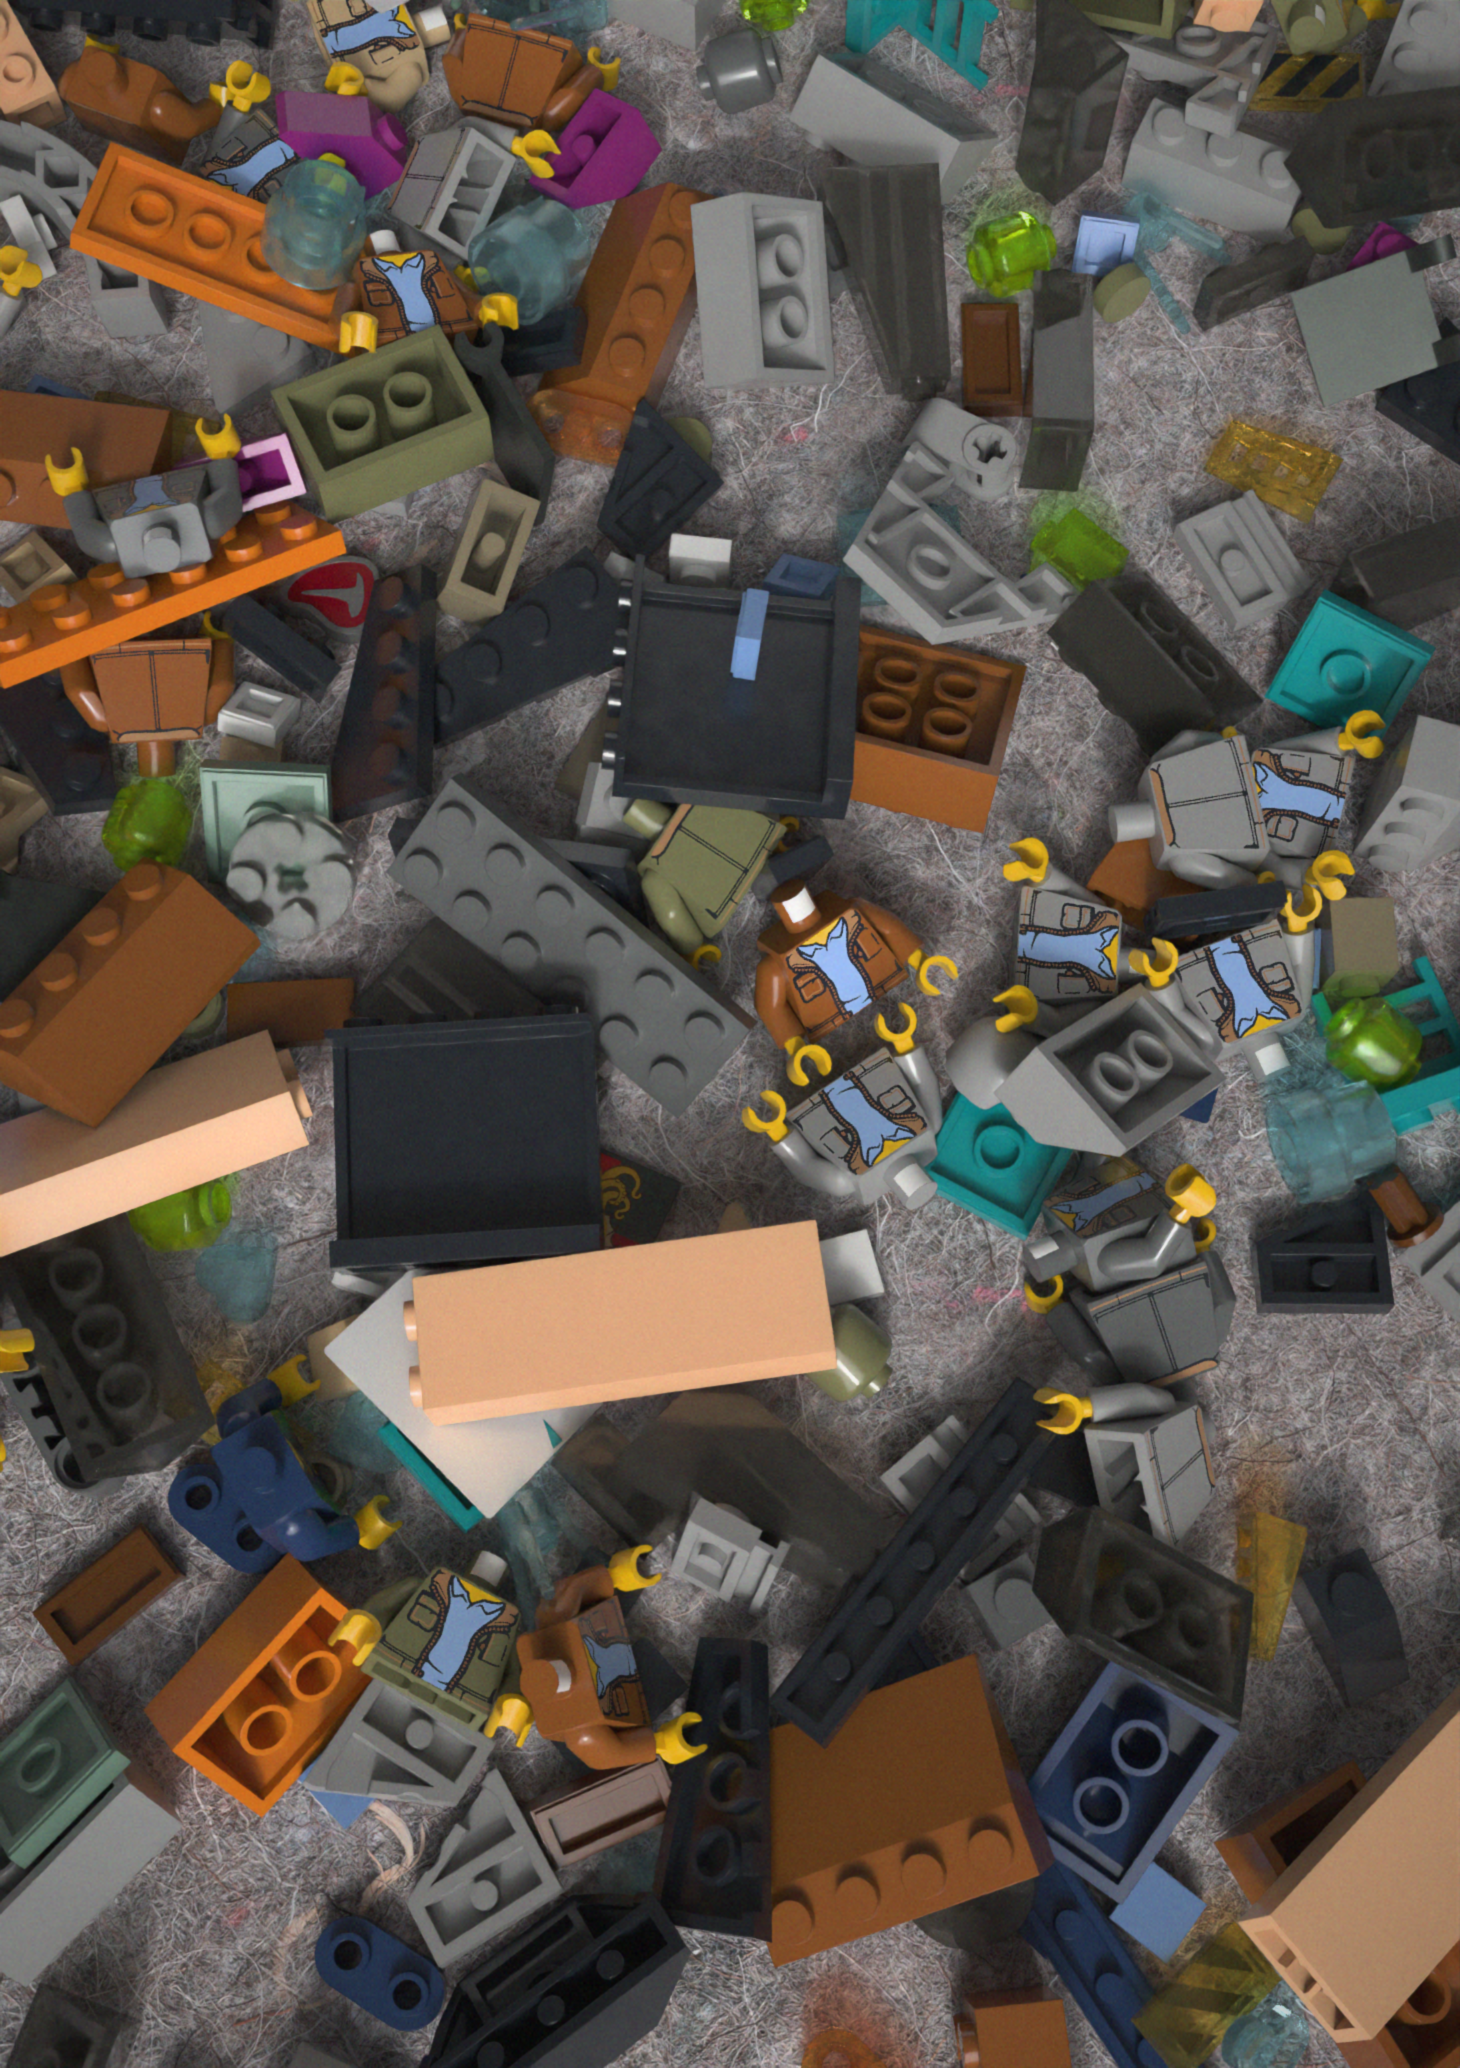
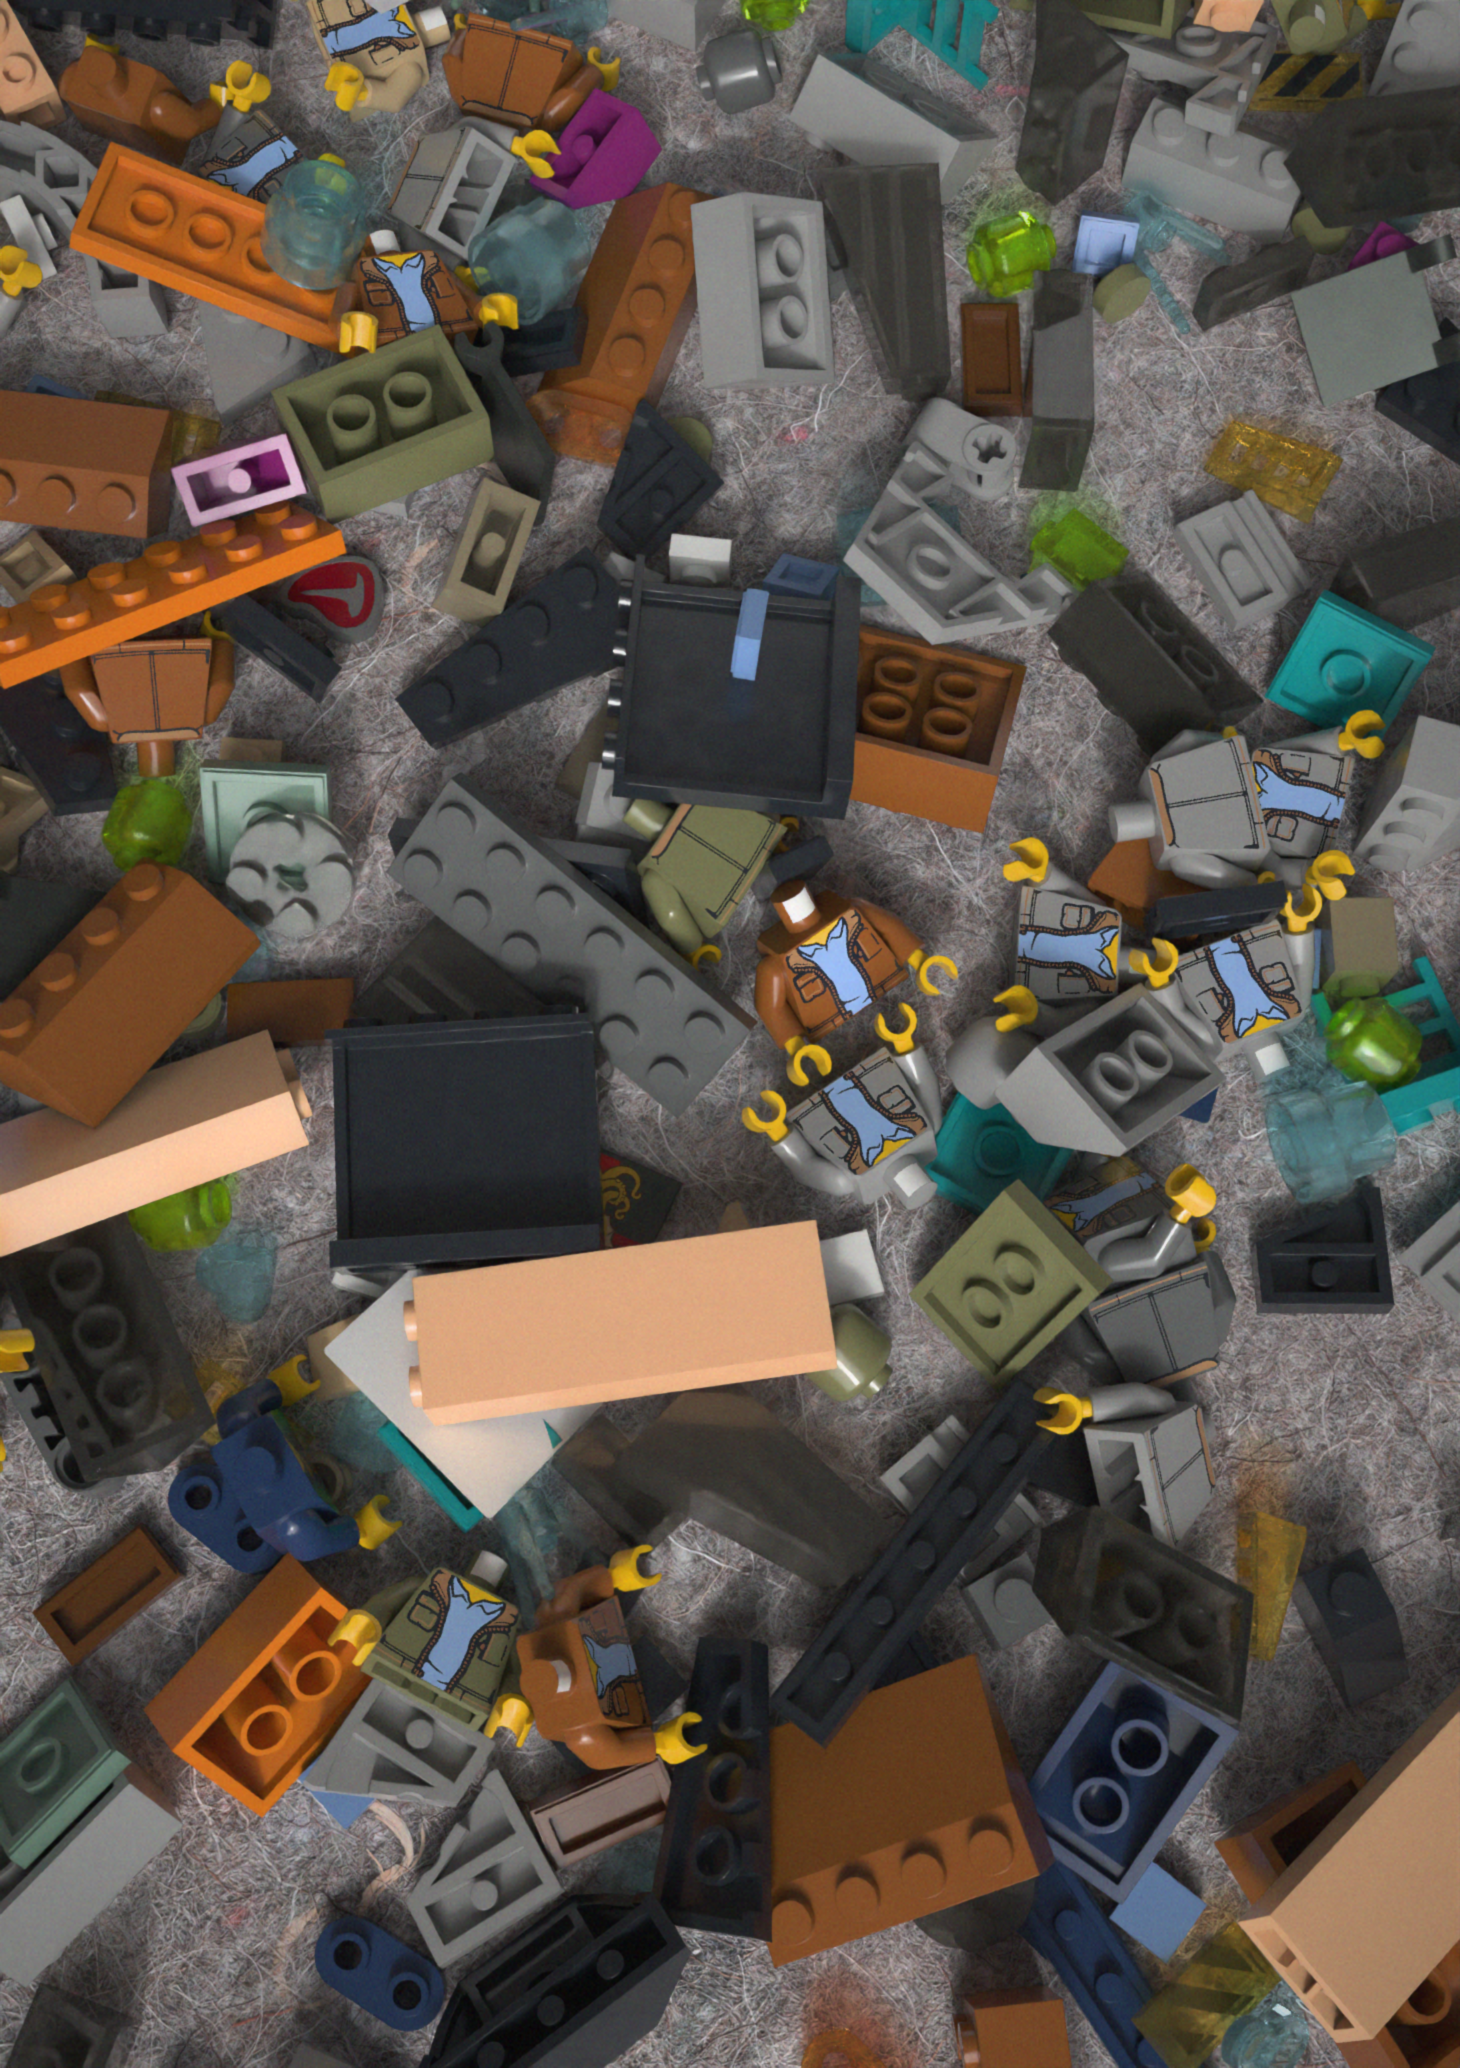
dark grey torso [45,413,243,579] -> none
white tile [218,681,300,748] -> none
magenta slope [275,90,408,208] -> none
black wing [331,563,437,824] -> none
light grey plate [670,1497,791,1617] -> none
reddish brown piece [1366,1164,1444,1248] -> none
none -> olive plate [909,1179,1114,1392]

